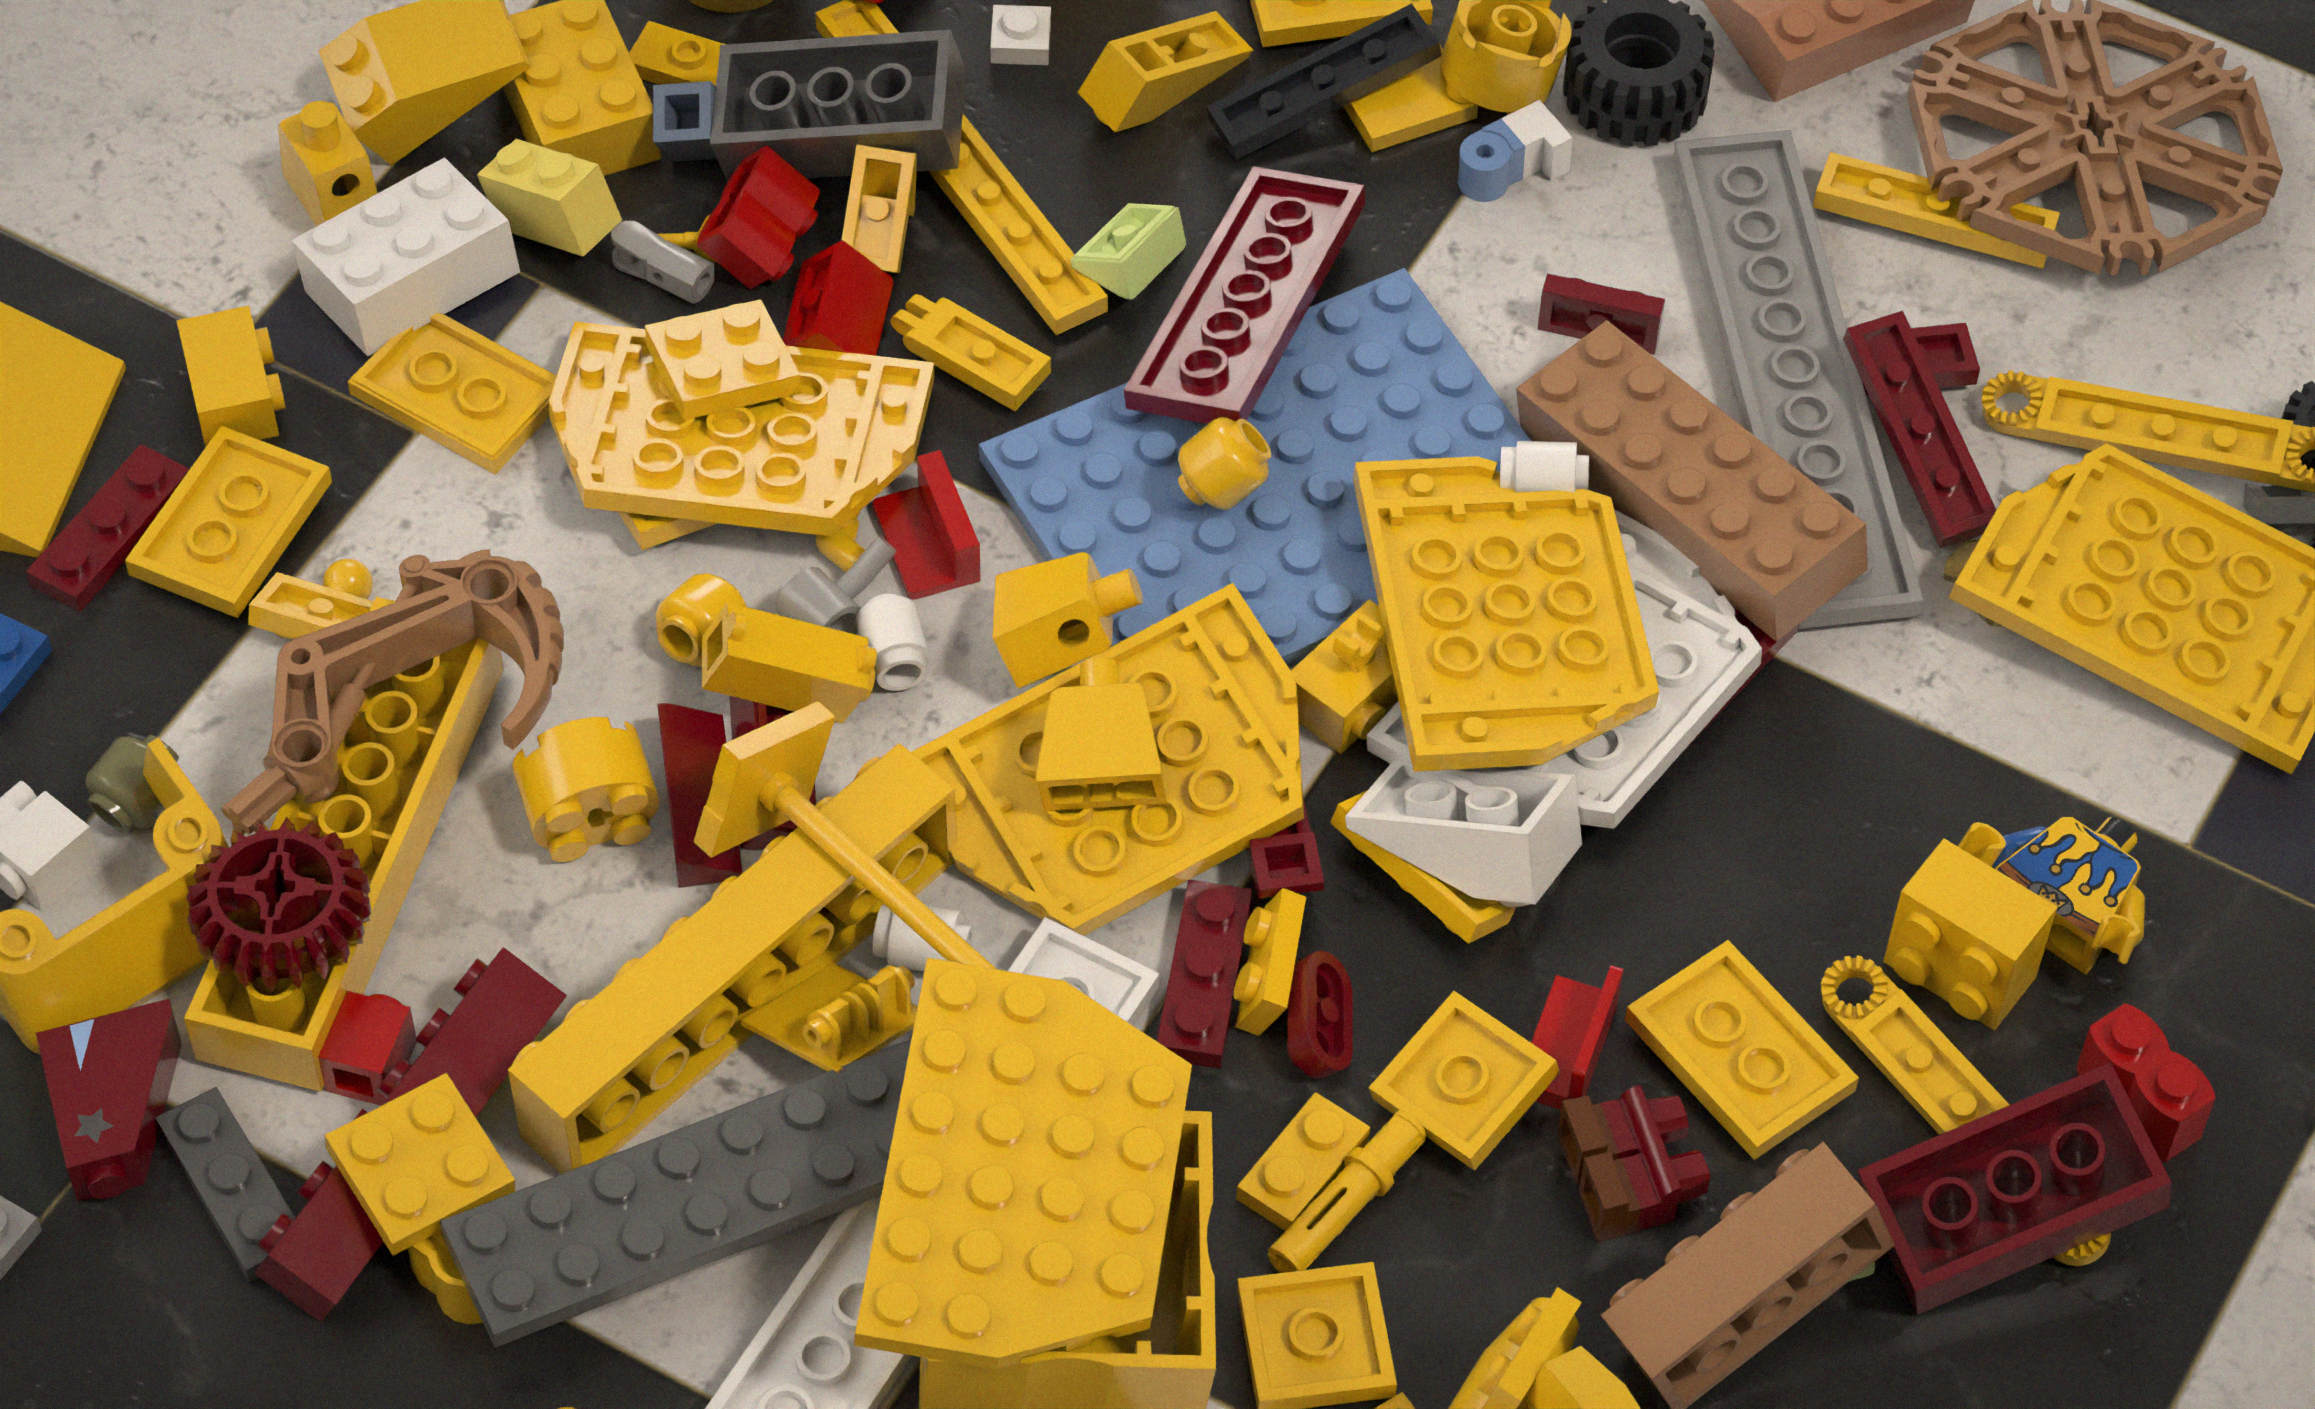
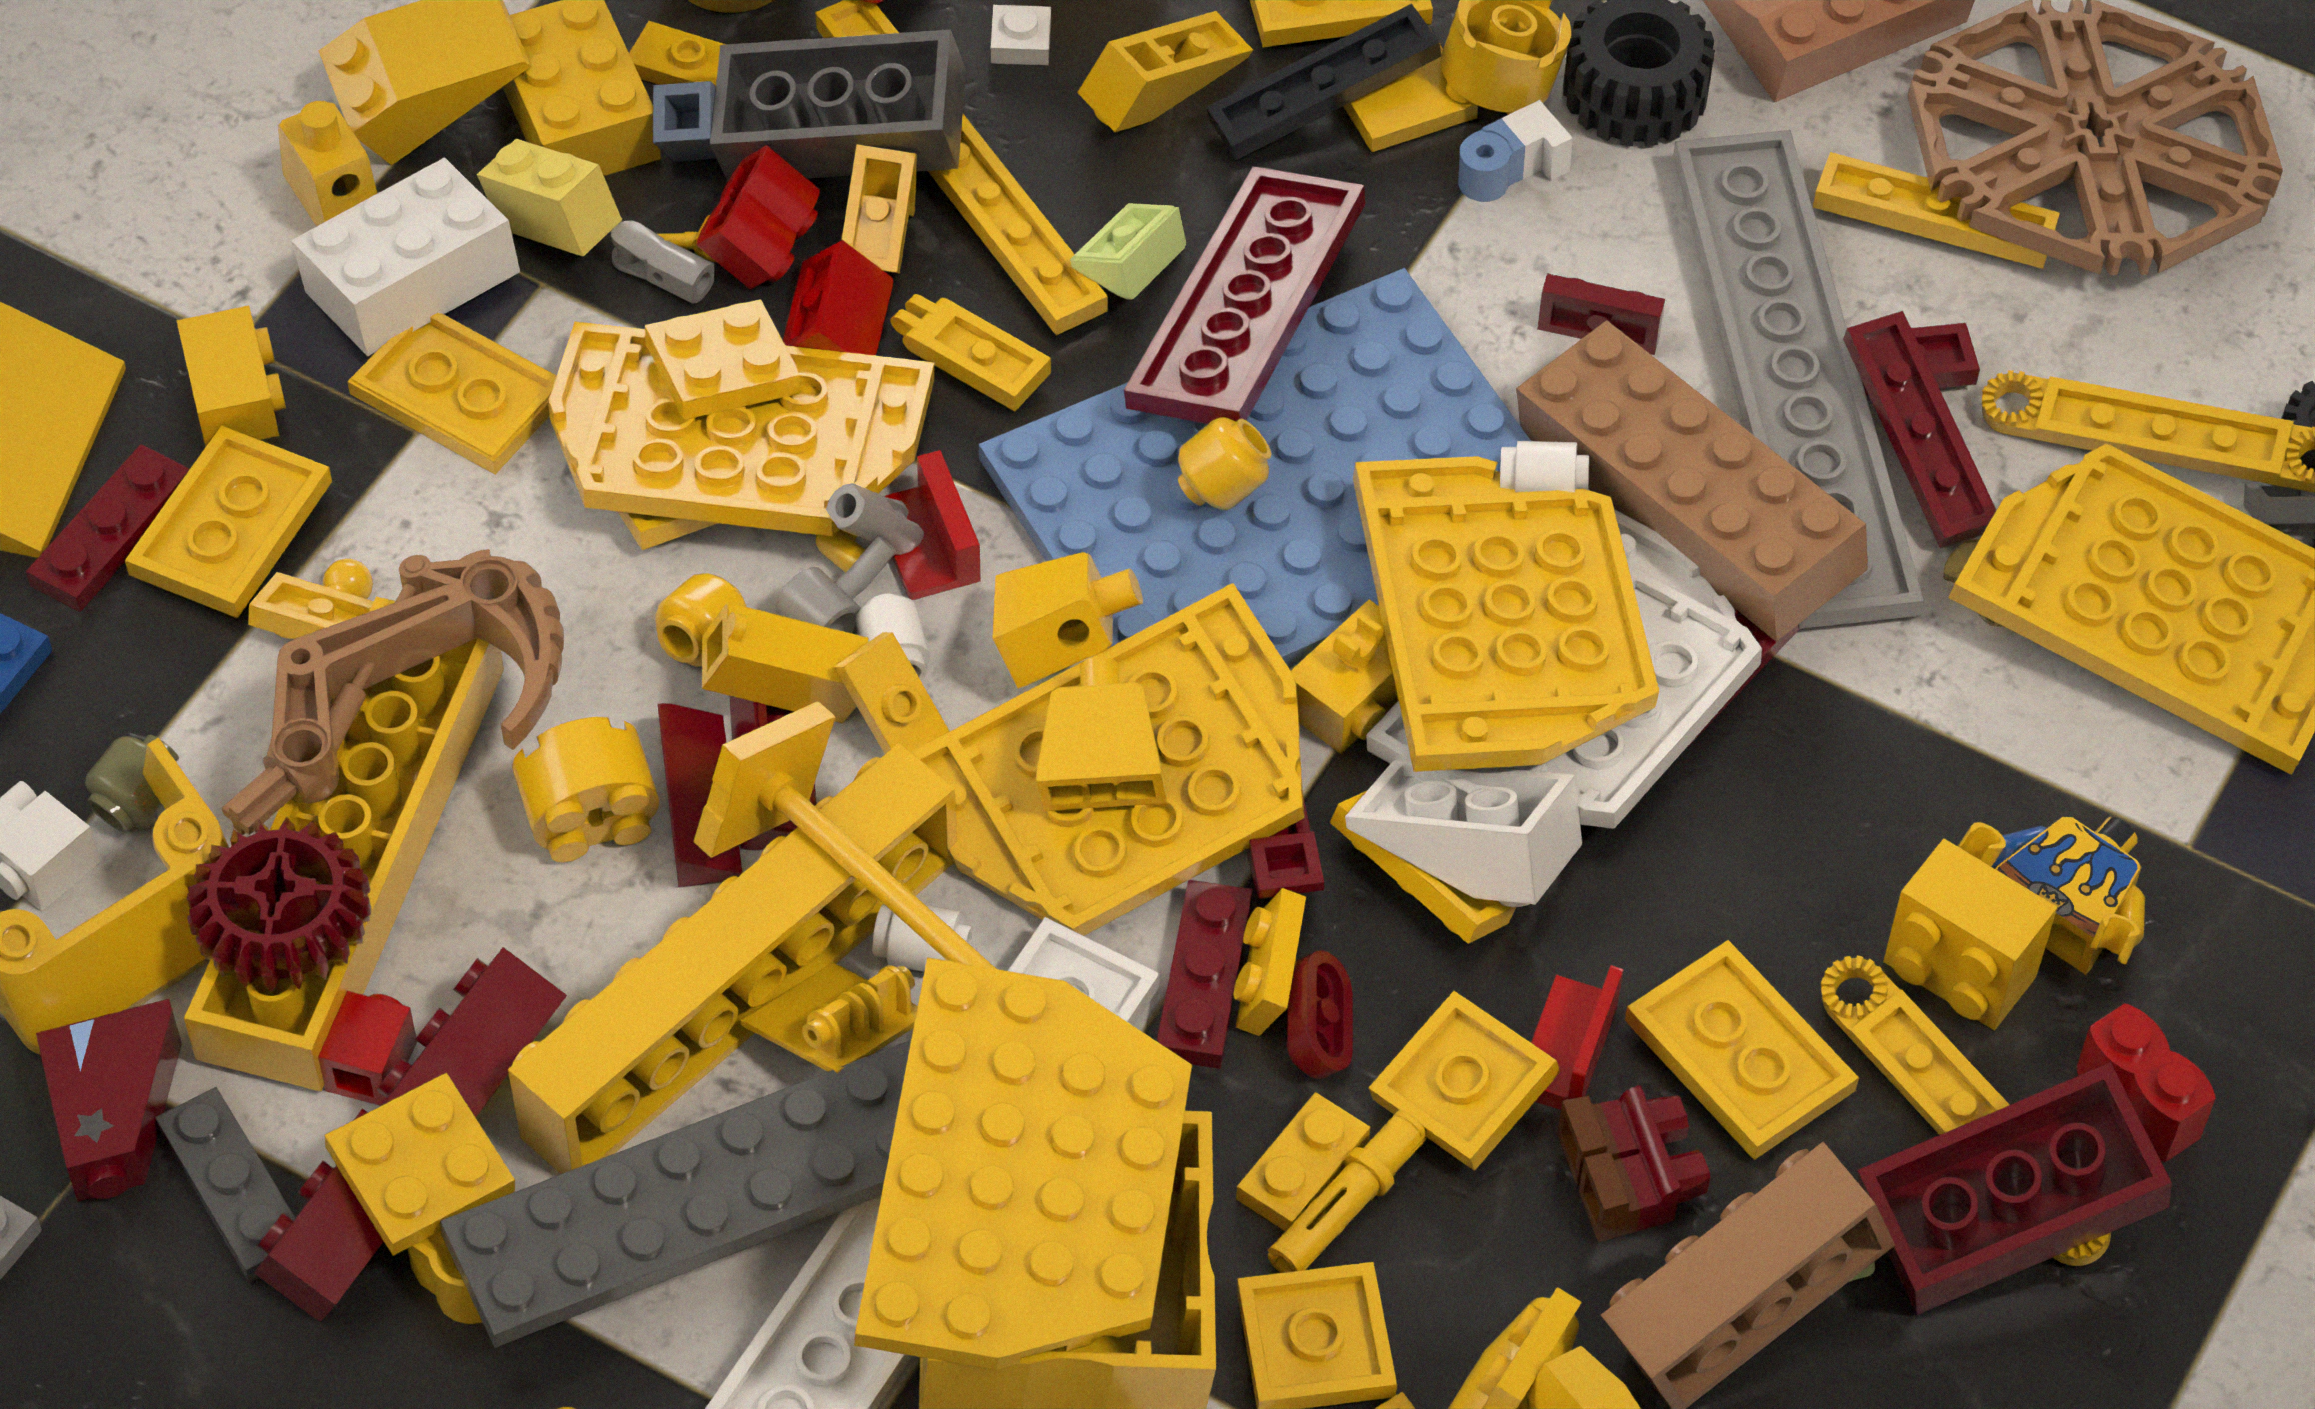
none -> light grey bar [826,483,924,555]
none -> yellow plate [834,632,950,754]

